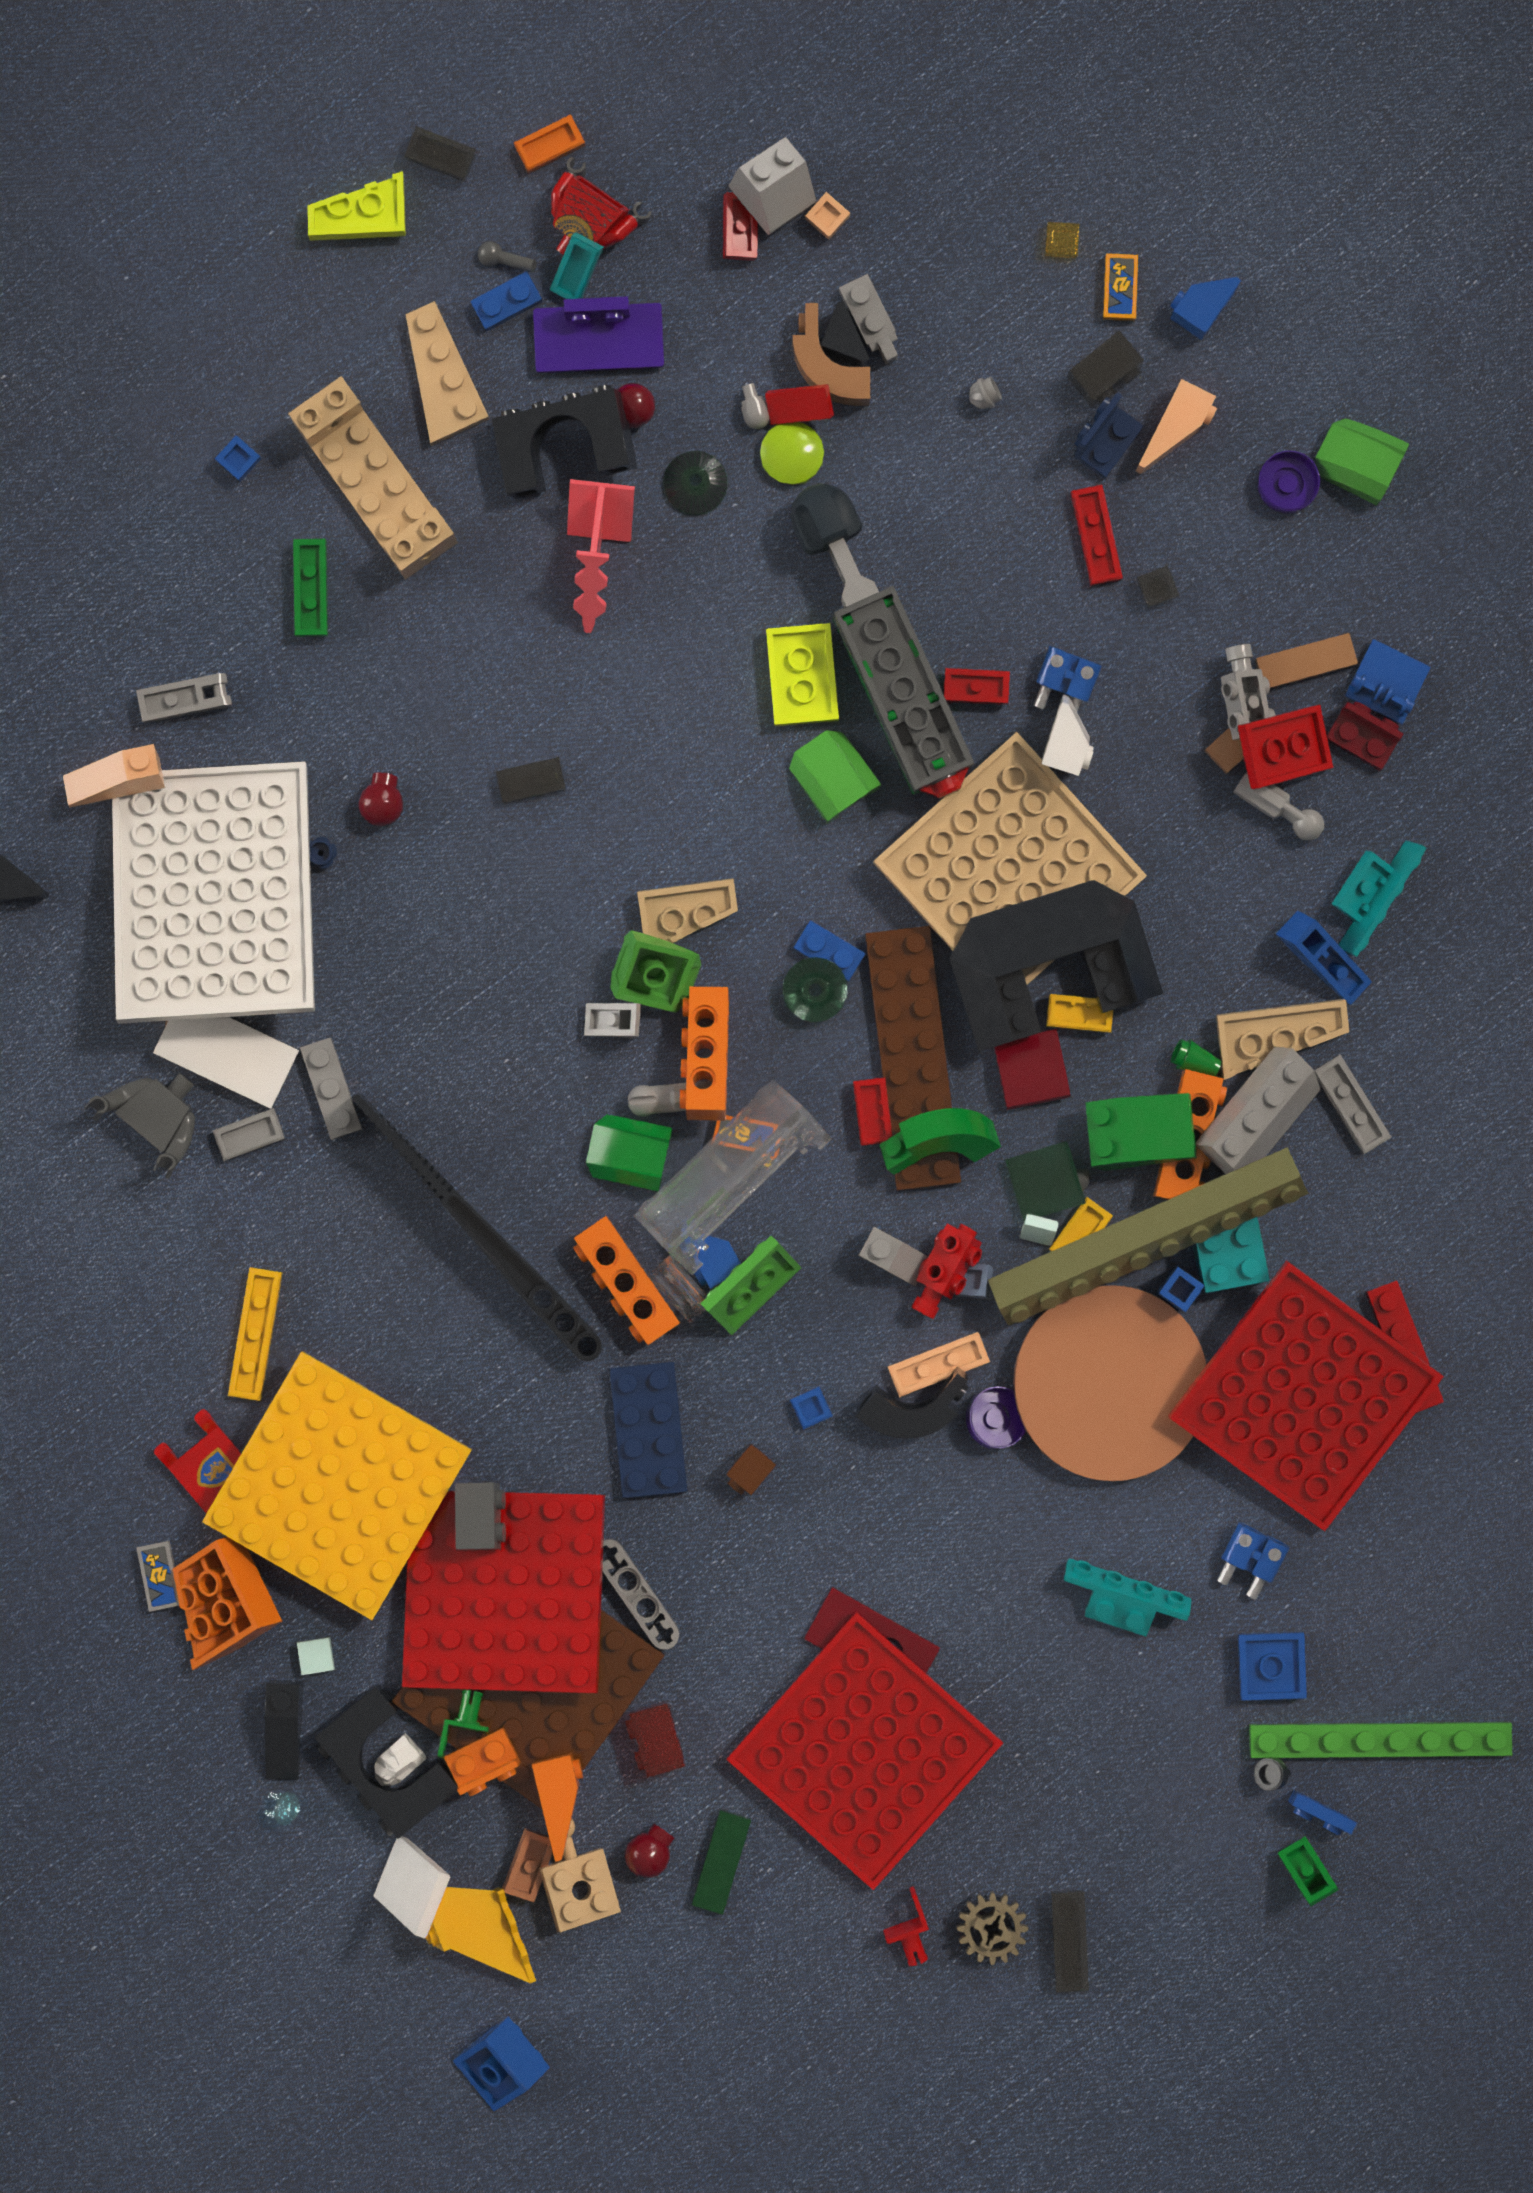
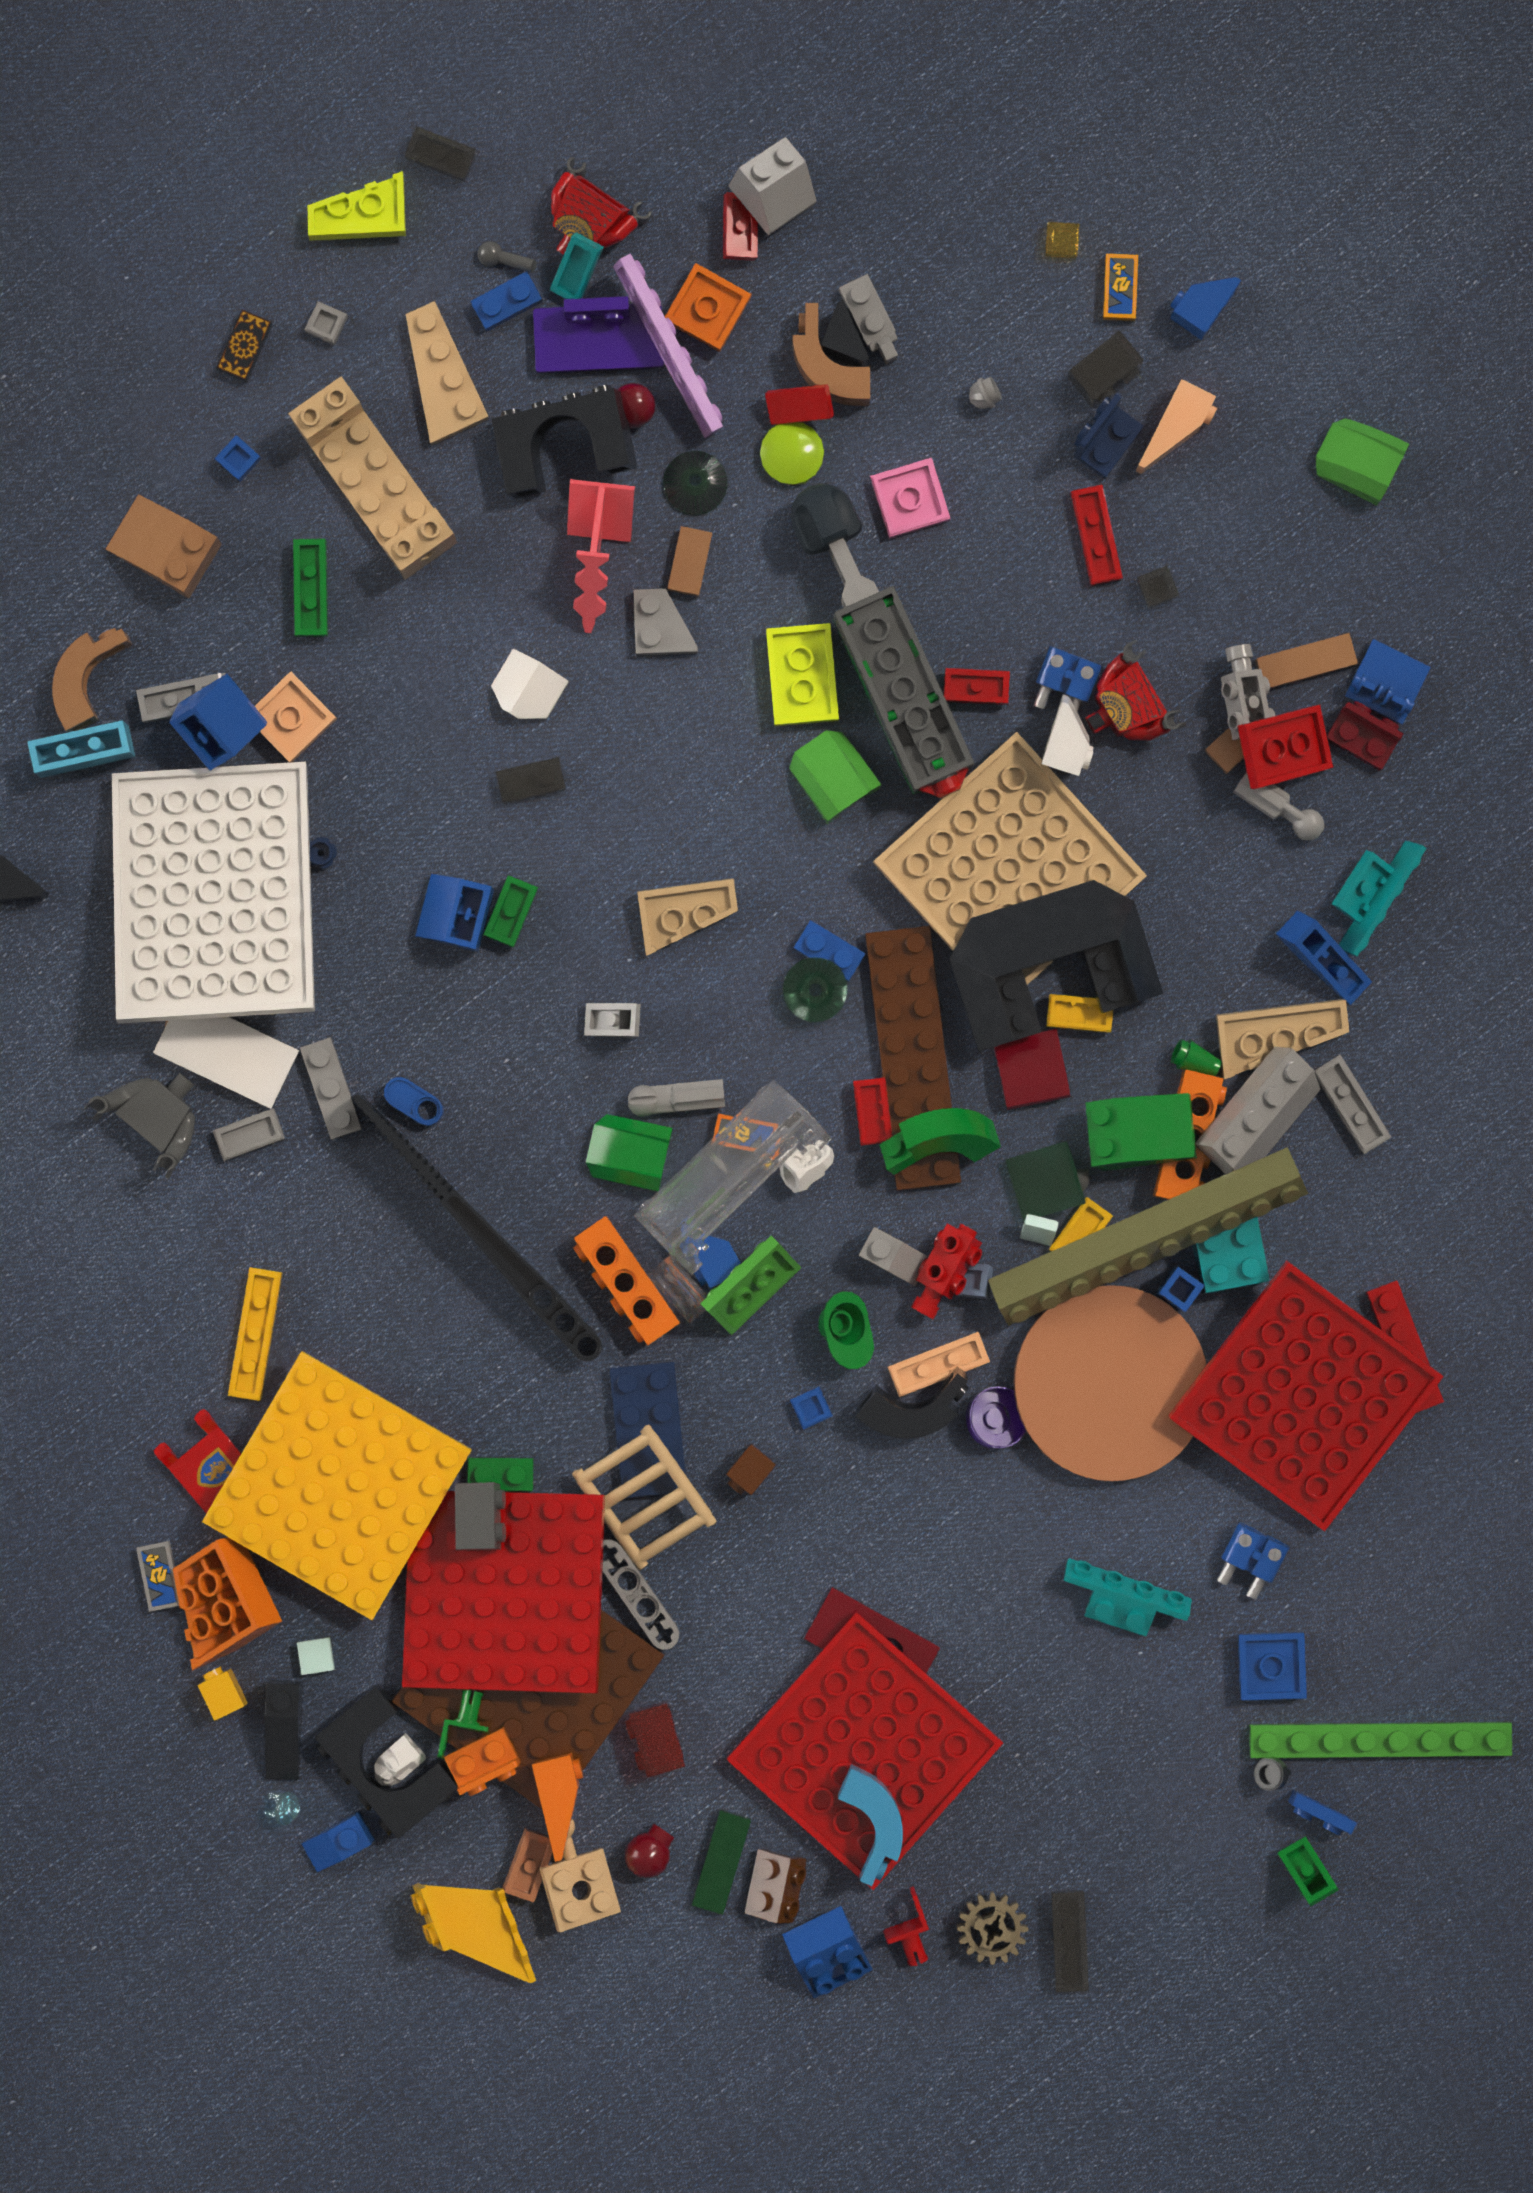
light nougat slope [63,744,165,808] -> none
dark red piece [359,772,403,827] -> none
white tile [374,1836,450,1938] -> none
blue slope [453,2016,550,2111] -> none
orange tile [514,114,586,174] -> none
bright green slope [610,930,701,1013] -> none
orange brick [680,986,729,1121] -> none
light grey cylinder [741,383,769,429] -> none
light nougat plate [805,192,850,240] -> none
dark purple piece [1257,450,1320,514] -> none
none -> medium azure brick [27,720,135,778]
none -> medium nougat arch [52,628,132,732]
none -> medium nougat slope [106,494,222,599]
none -> blue slope [169,674,267,771]
none -> yellow brick [197,1666,248,1721]
none -> tile [216,309,273,382]
none -> light nougat plate [255,672,337,763]
none -> blue slope [302,1811,375,1872]
none -> light grey tile [305,301,348,345]
none -> blue piece [384,1077,444,1126]
none -> blue slope [415,874,494,952]
none -> green plate [468,1457,534,1491]
none -> green plate [484,875,539,948]
none -> white slope [491,649,569,719]
none -> tan bar [572,1425,717,1570]
none -> lavender plate [613,253,723,438]
none -> light grey wing [633,588,698,656]
none -> orange plate [665,263,752,352]
none -> medium nougat tile [667,526,712,597]
none -> bracket [744,1849,806,1924]
none -> white rock [779,1141,834,1193]
none -> blue slope [782,1906,873,1998]
none -> green piece [818,1292,874,1369]
none -> dark azure arch [838,1764,903,1886]
none -> bright pink tile [870,458,951,539]
none -> red torso [1085,640,1186,741]

